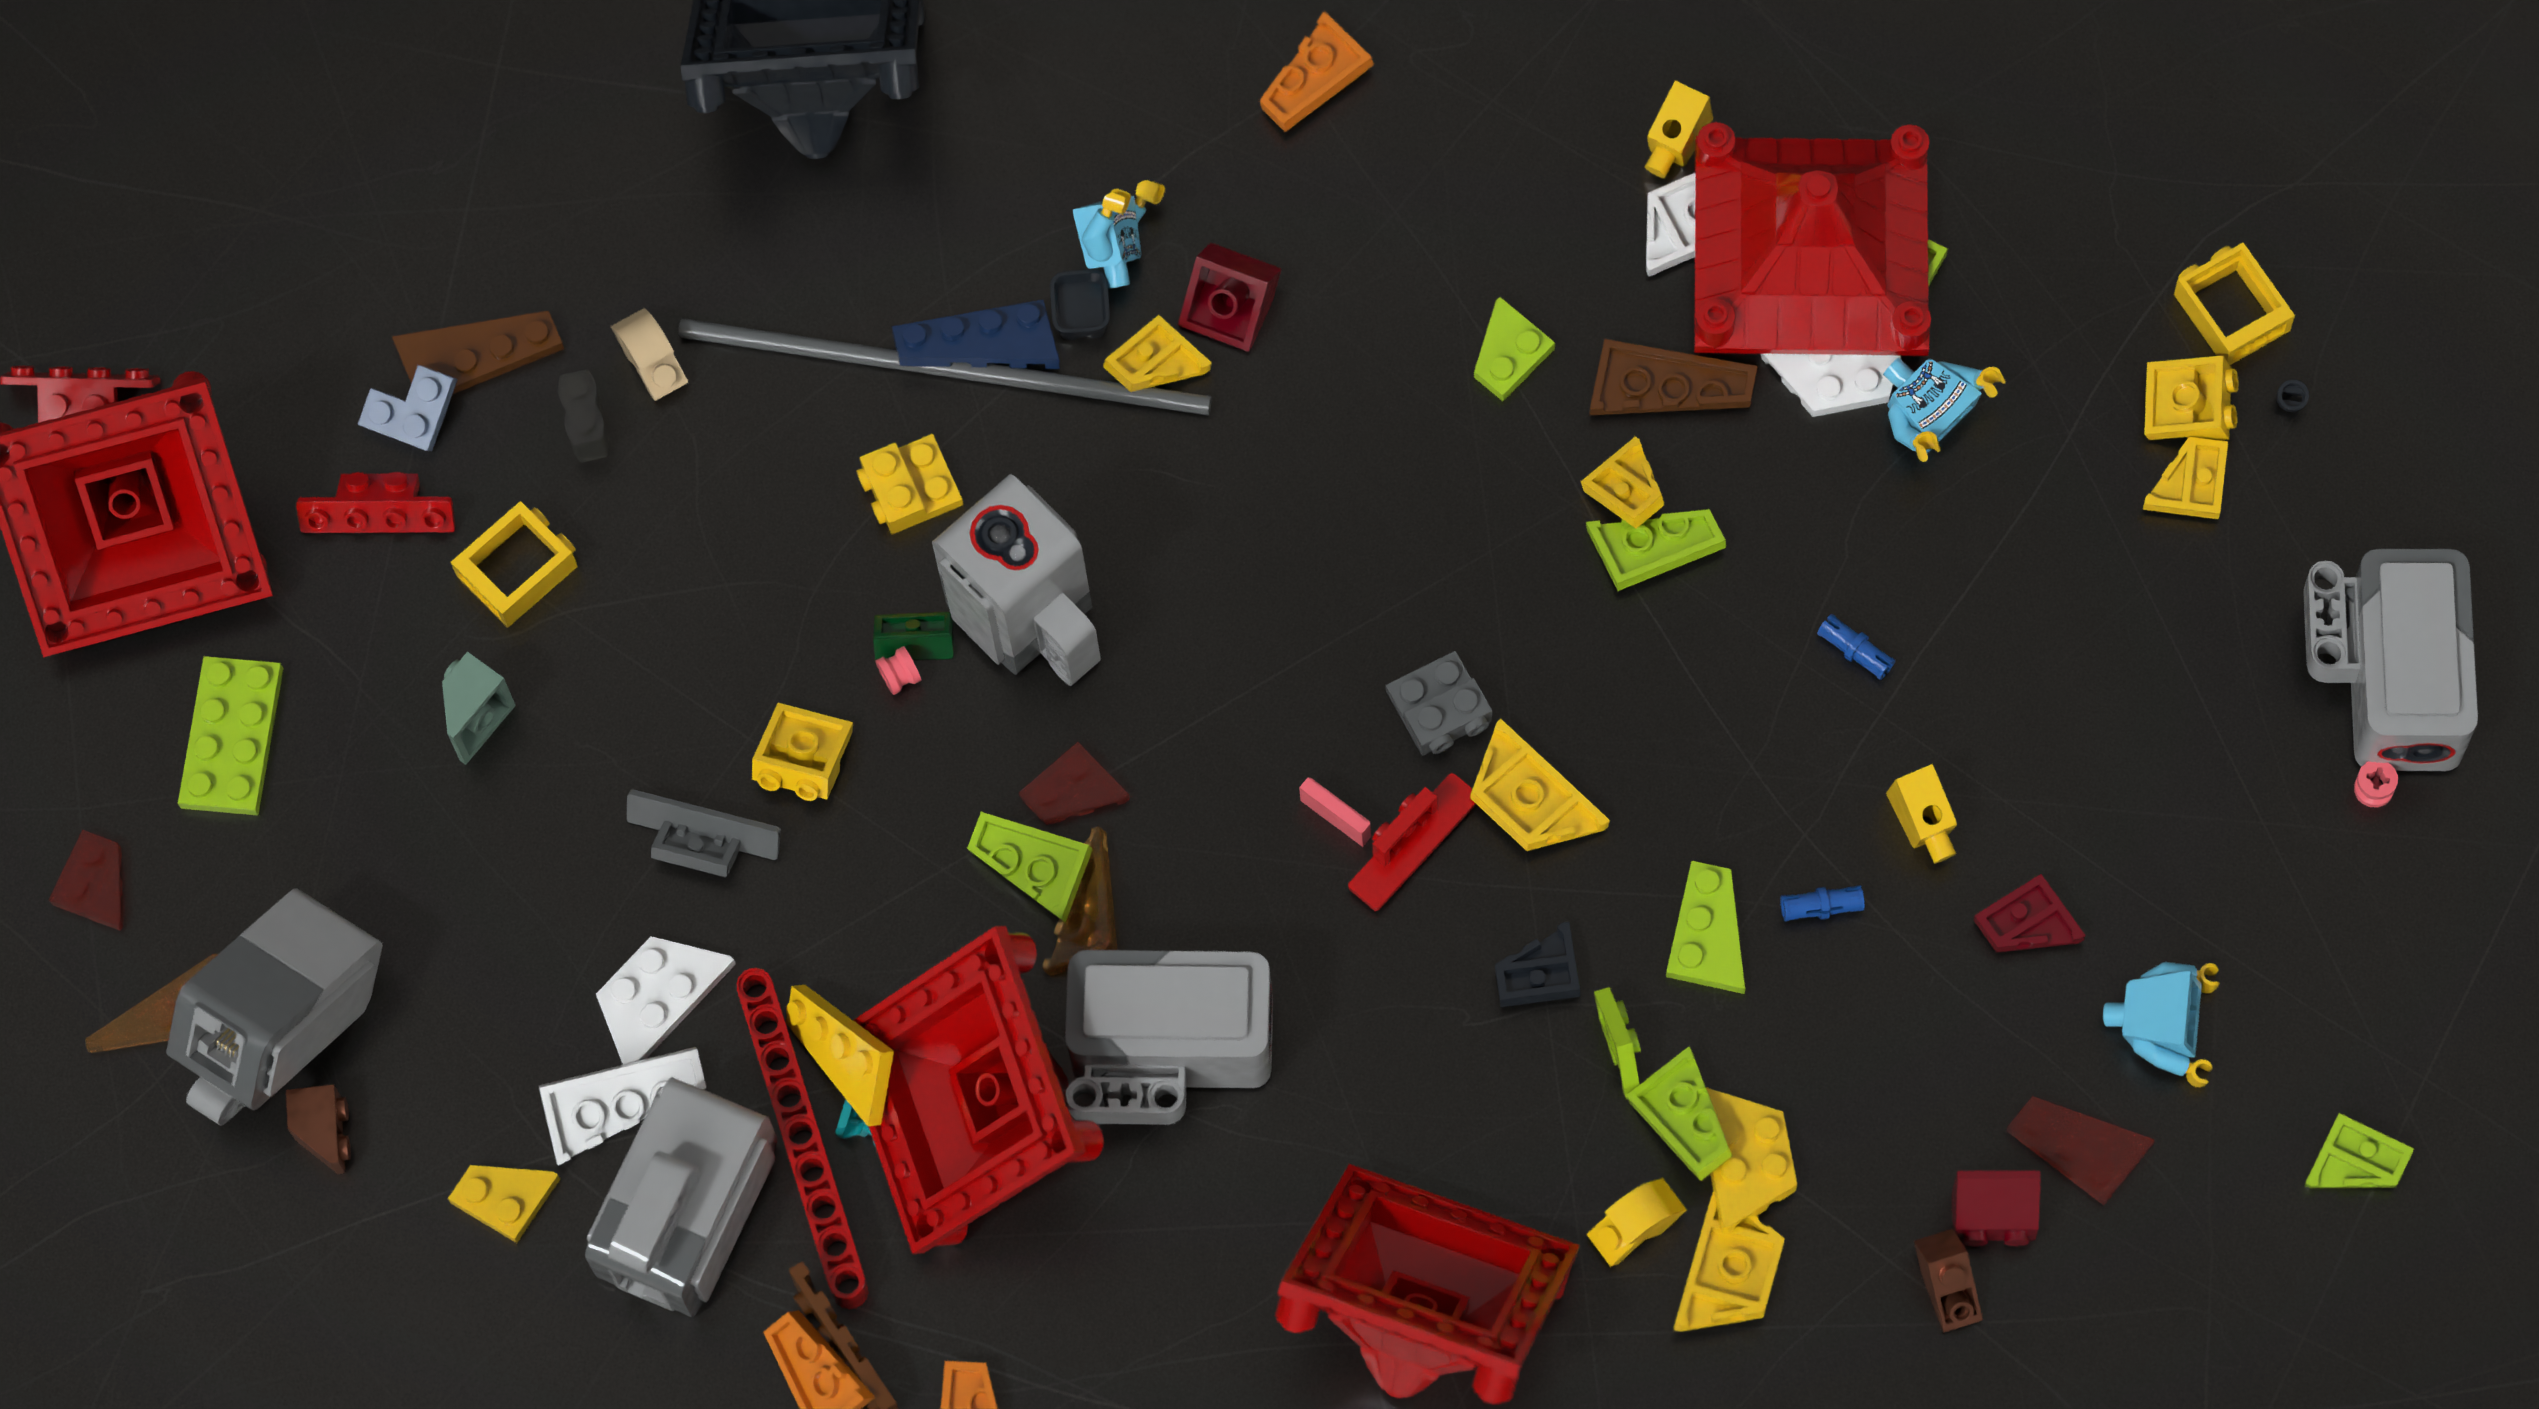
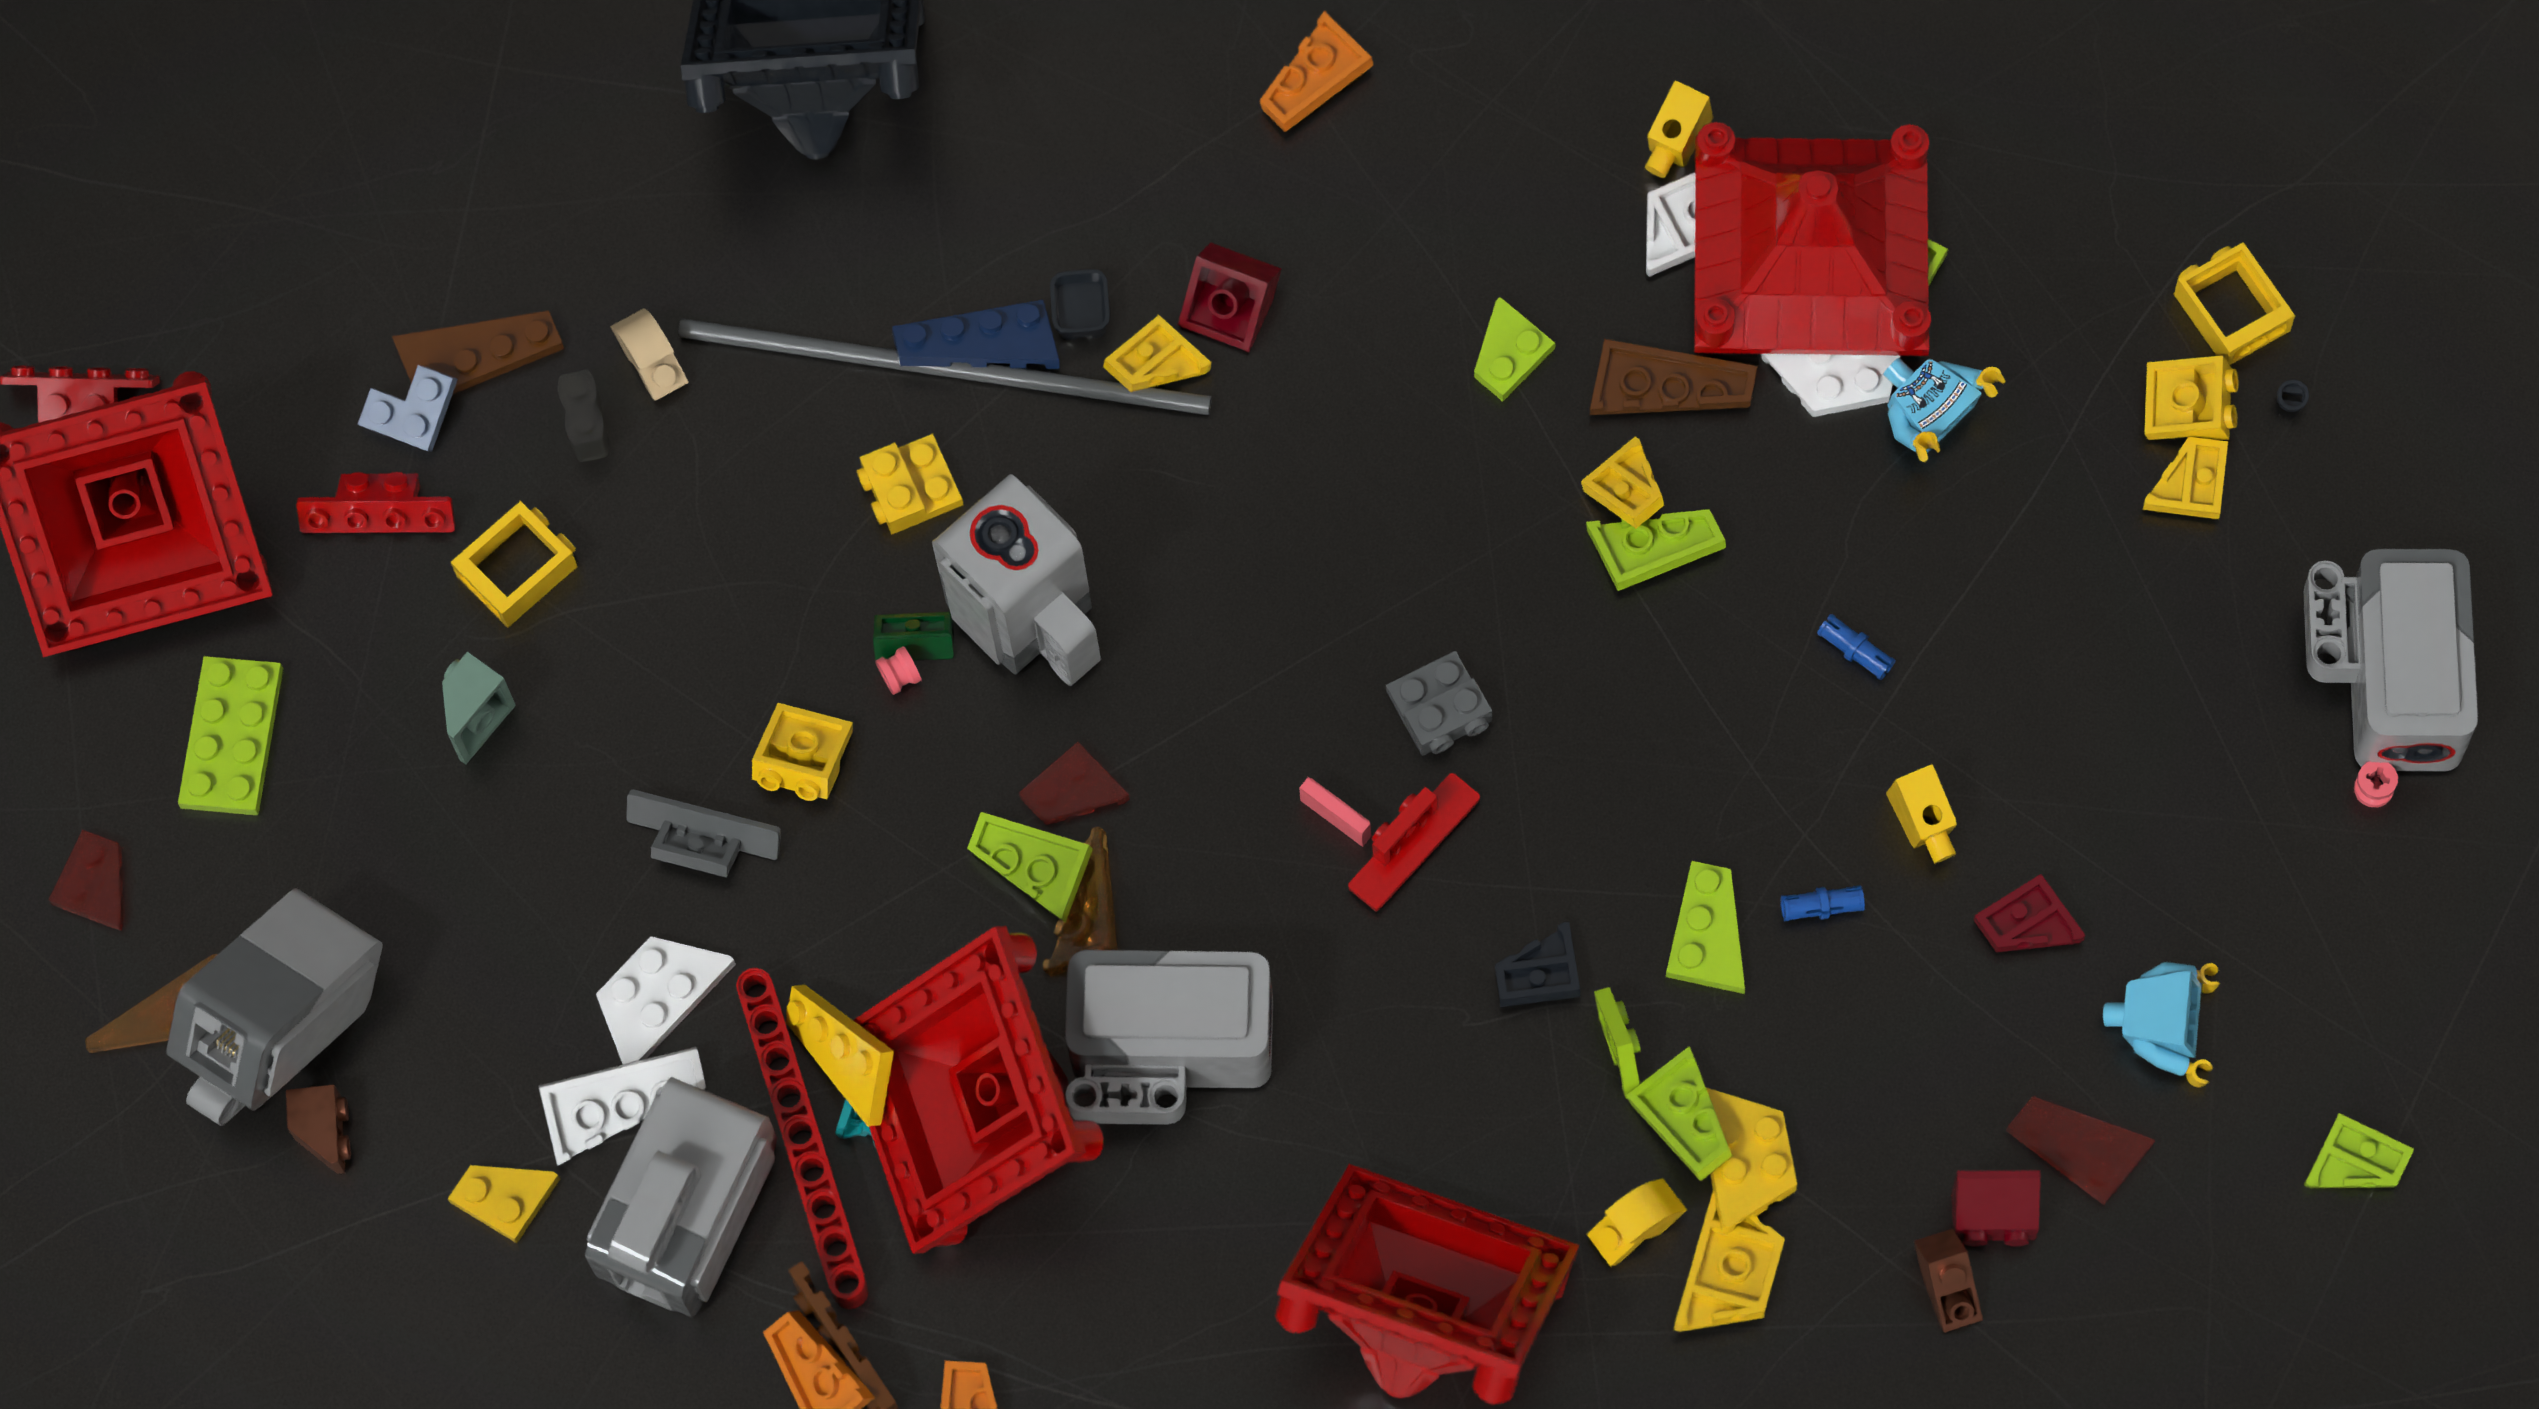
medium azure torso [1072,180,1165,288] -> none
yellow wing [1470,719,1610,851] -> none

